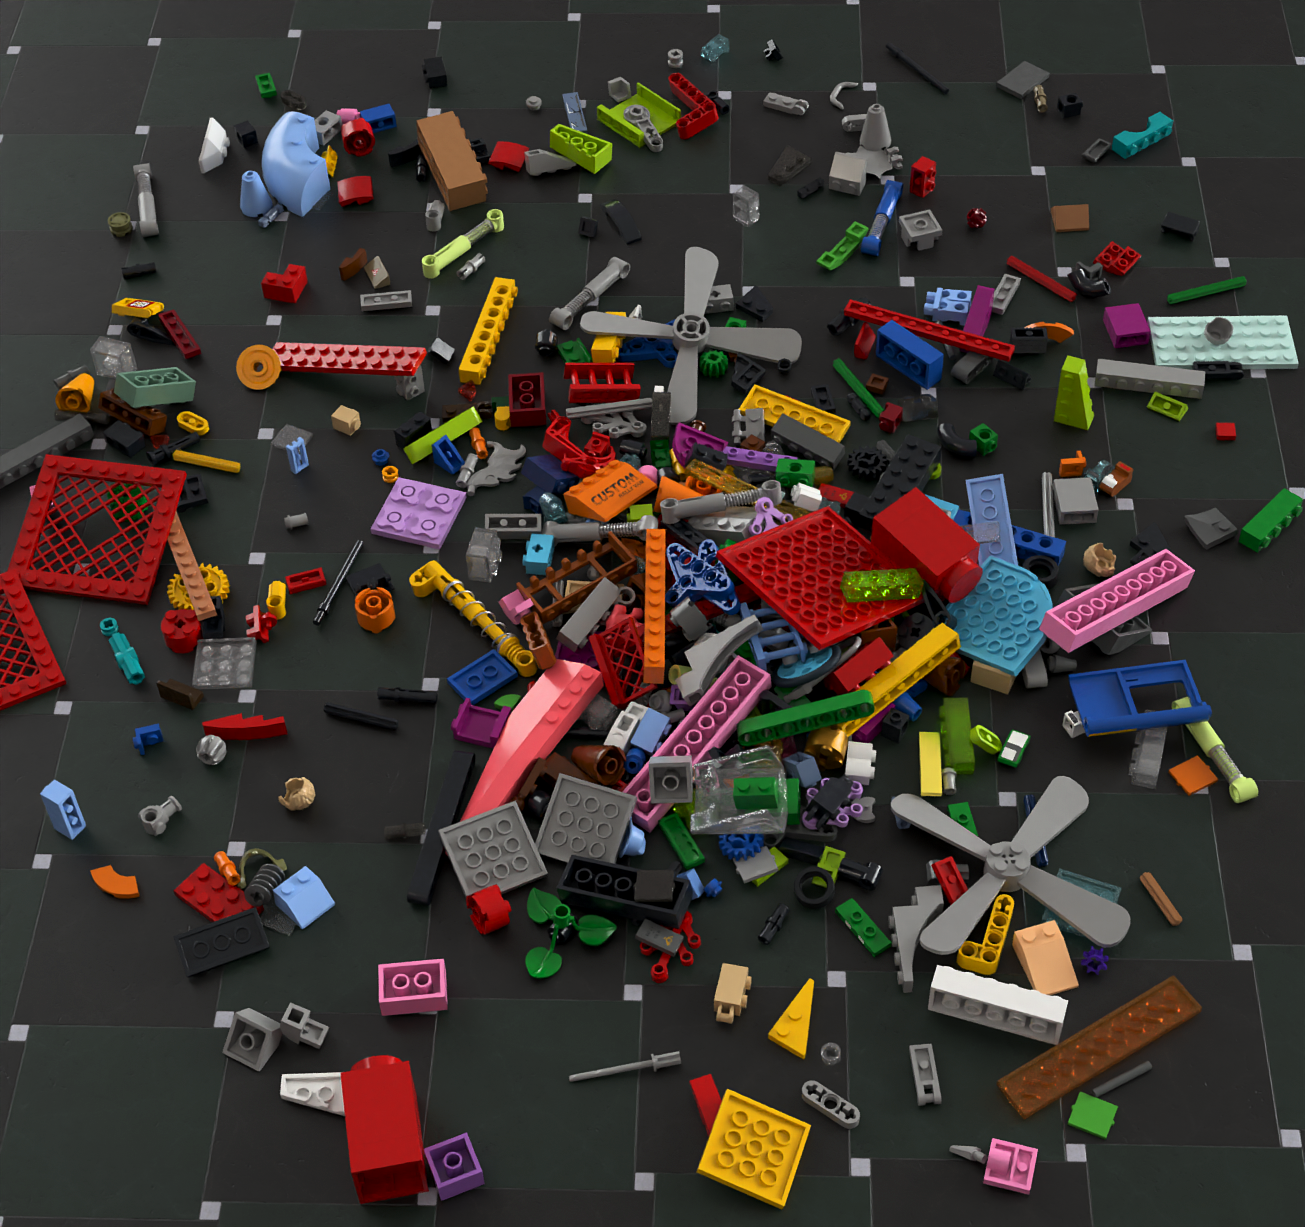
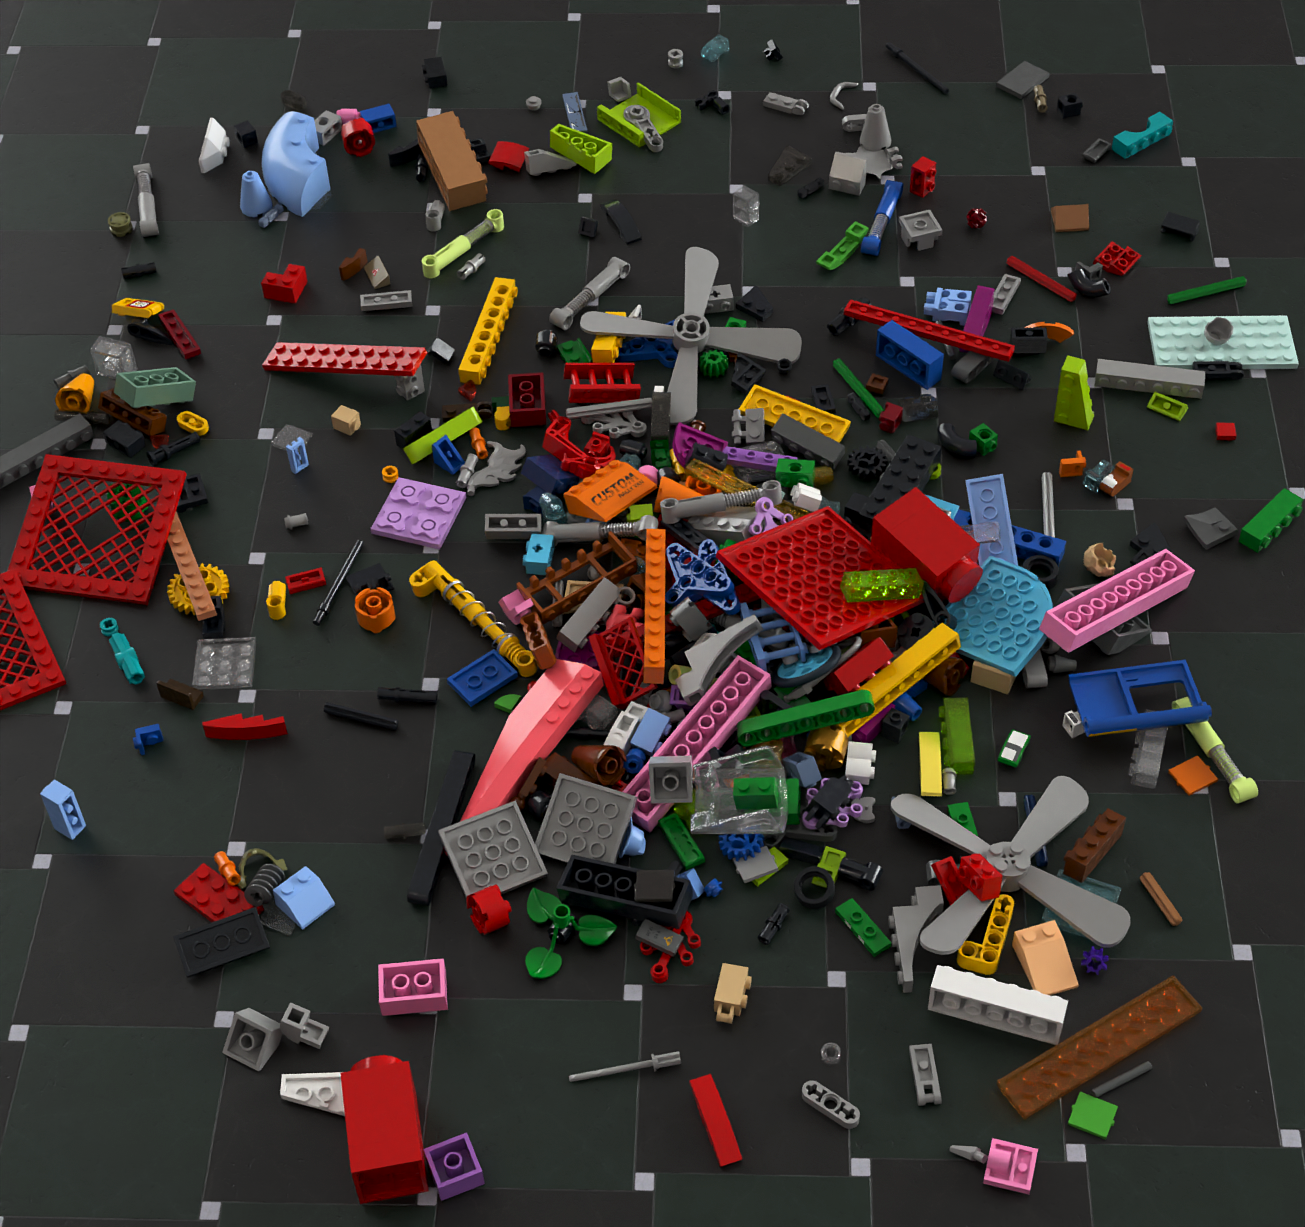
orange tile [90,865,140,898] -> none
light grey connector [138,796,182,836] -> none
red brick [161,609,203,653] -> none
yellow axle [173,450,241,473] -> none
light grey piece [196,735,227,765] -> none
light orange gear [236,345,281,390] -> none
red hips [246,605,277,643] -> none
green plate [255,73,277,98] -> none
tan hair [279,777,315,811] -> none
yellow hinge [321,145,338,177] -> none
red slope [337,176,374,207] -> none
blue plate [372,449,389,466] -> none
magenta panel [451,698,512,749] -> none
clear brick [466,527,502,583] -> none
red beam [668,73,719,139] -> none
yellow piece [696,1089,811,1210] -> none
reddish brown plate [740,434,766,452] -> none
yellow wing [768,978,814,1060] -> none
red tile [818,483,854,508] -> none
red slope [854,322,876,359] -> none
lime plate [970,725,1002,755] -> none
light grey brick [1053,477,1098,525] -> none
magenta brick [1103,303,1151,348] -> none
none -> red brick [958,853,1003,901]
none -> reddish brown brick [1063,808,1126,883]

